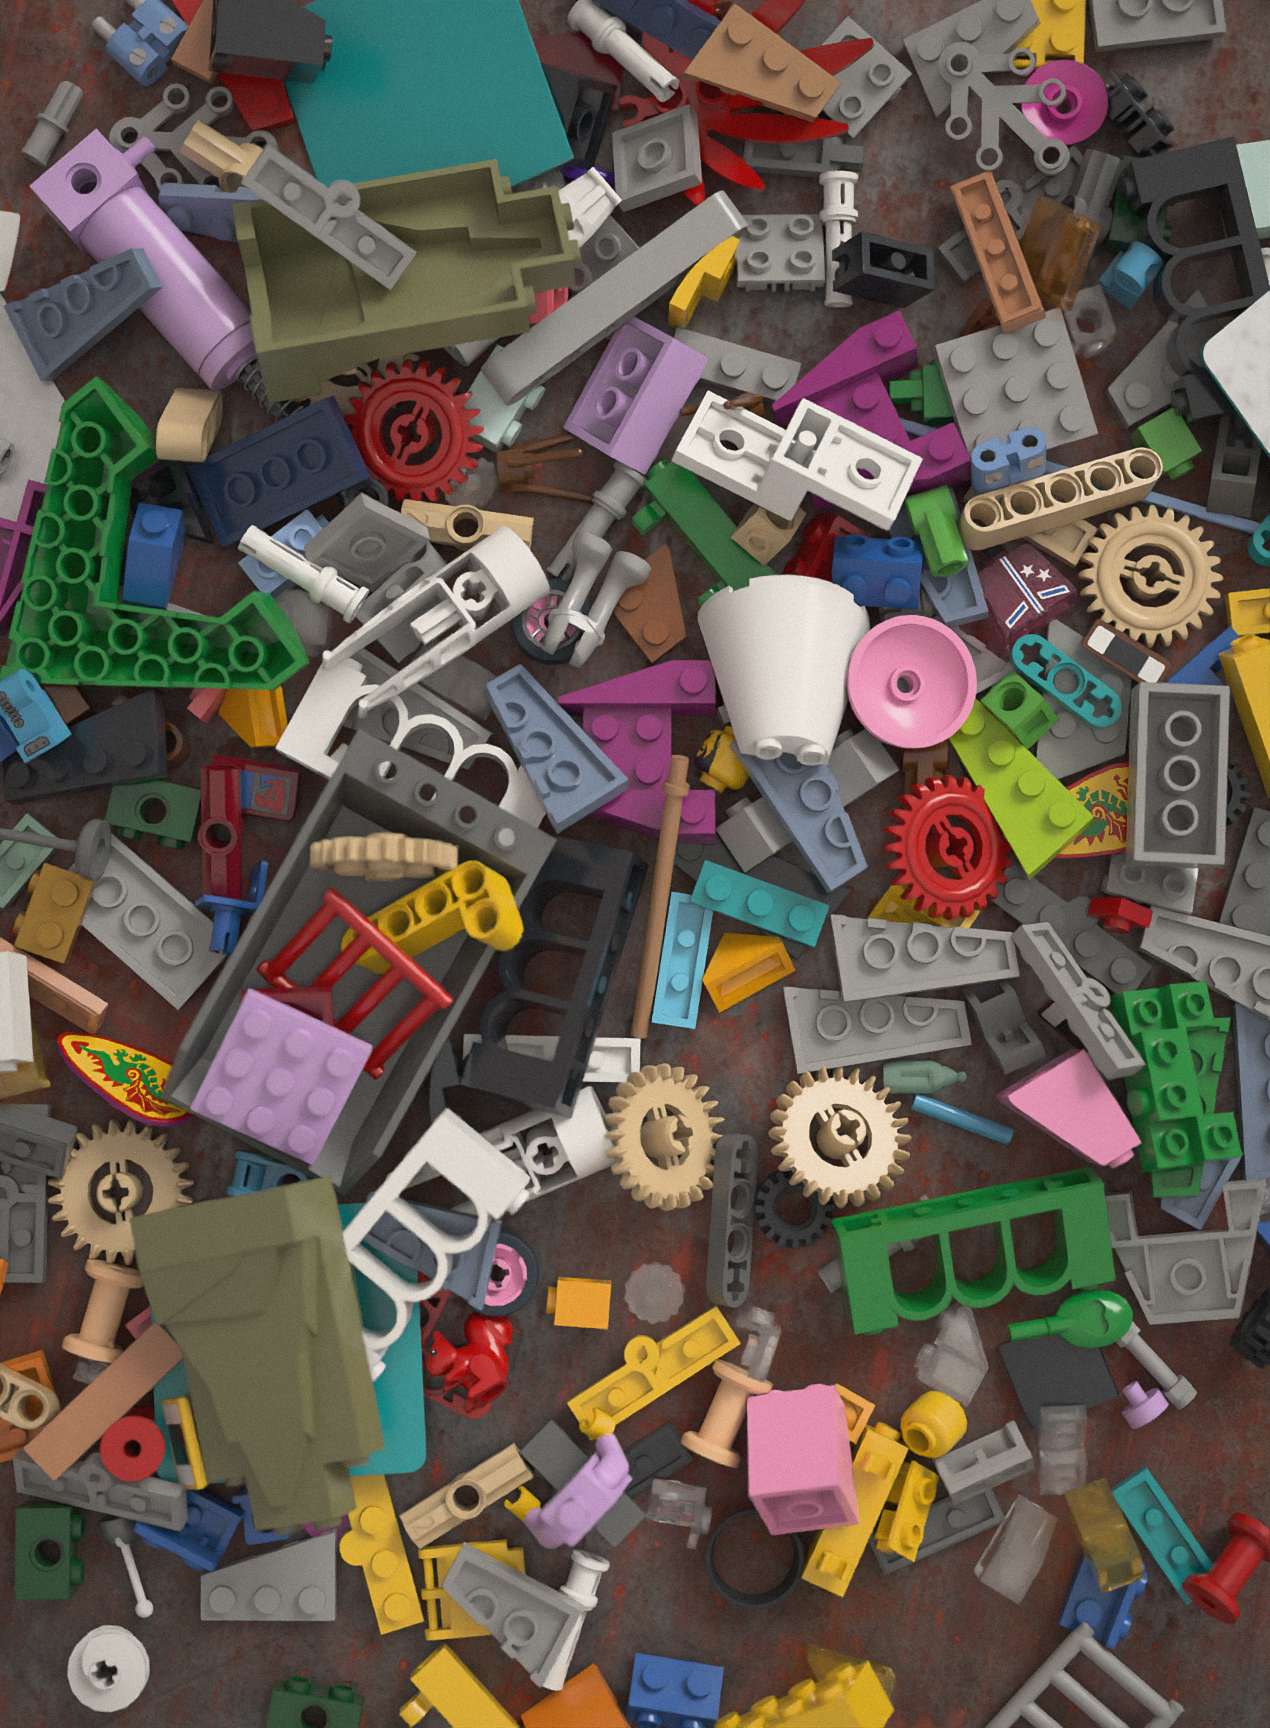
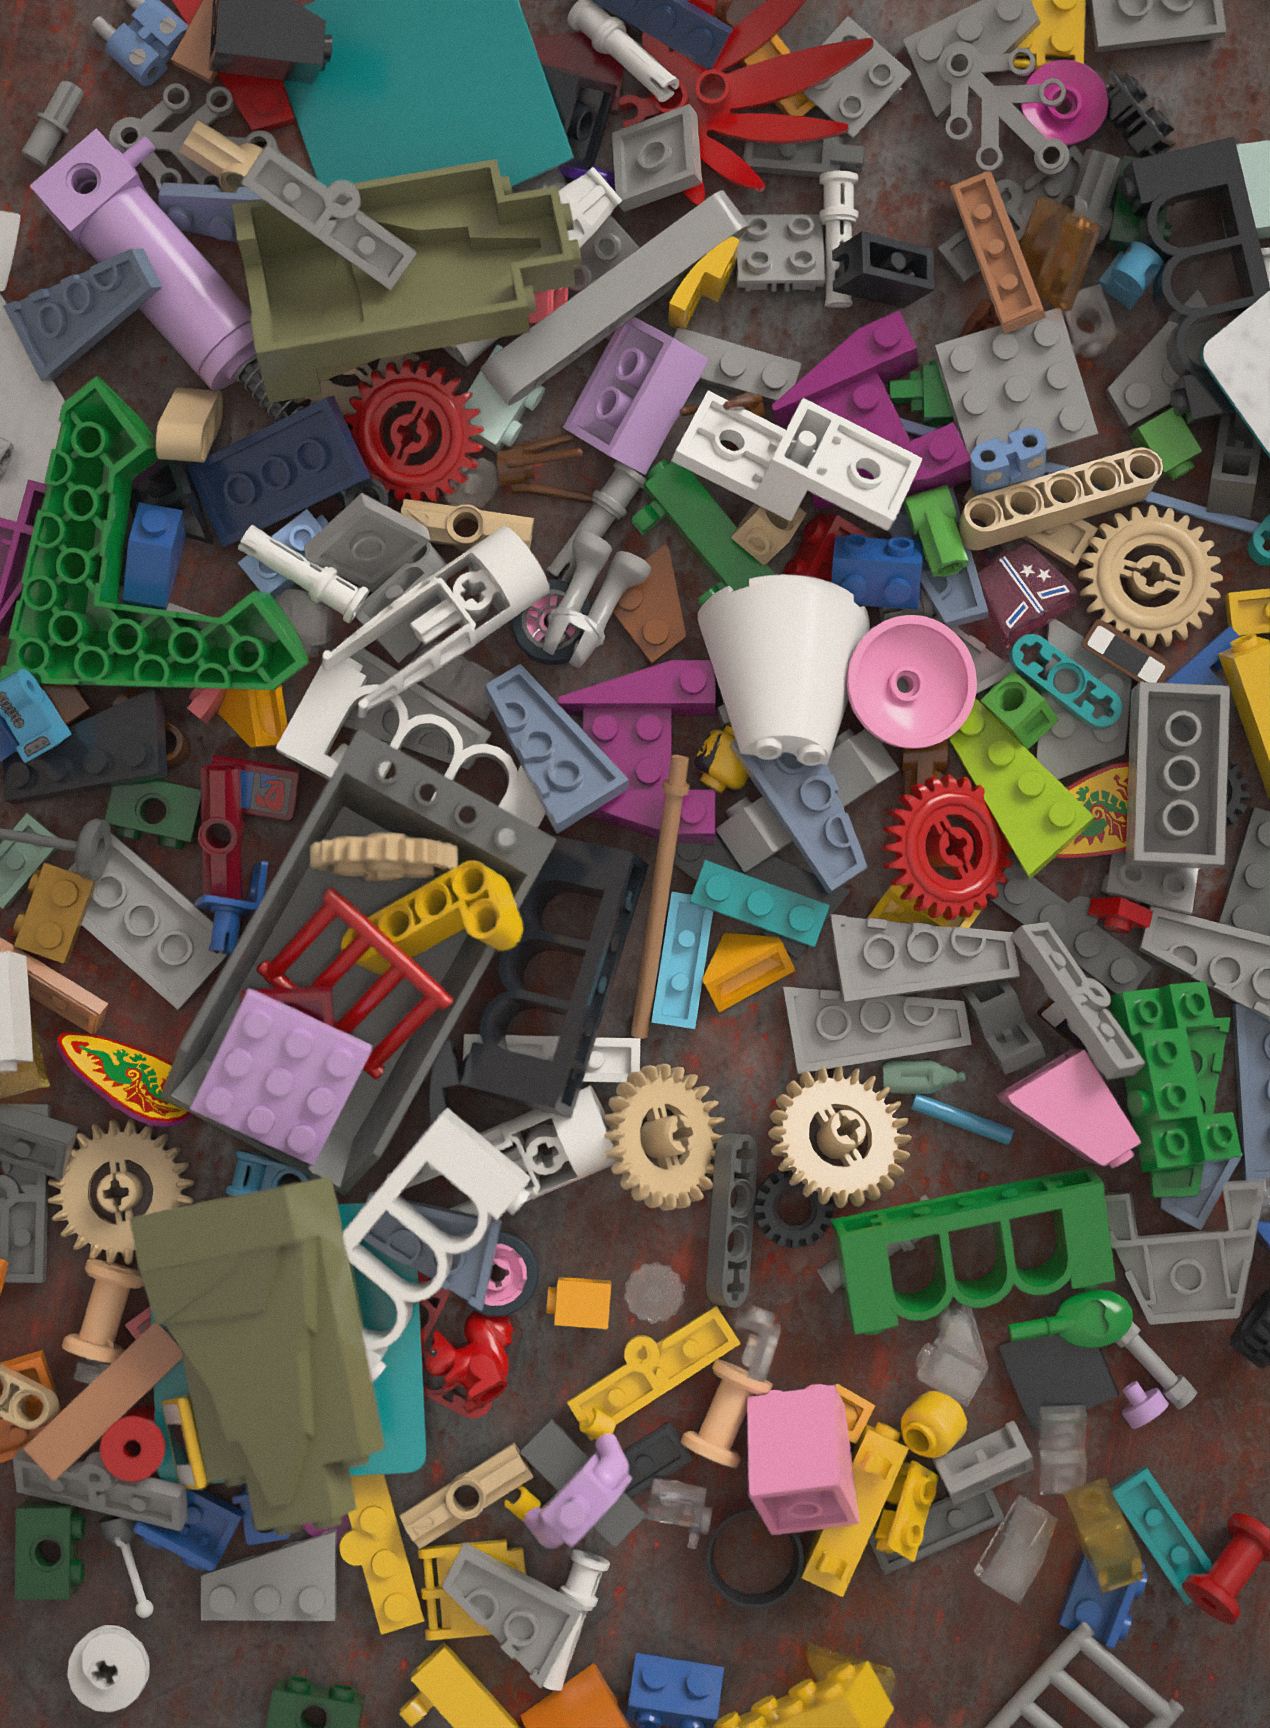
medium nougat wing [682,3,841,122] -> none

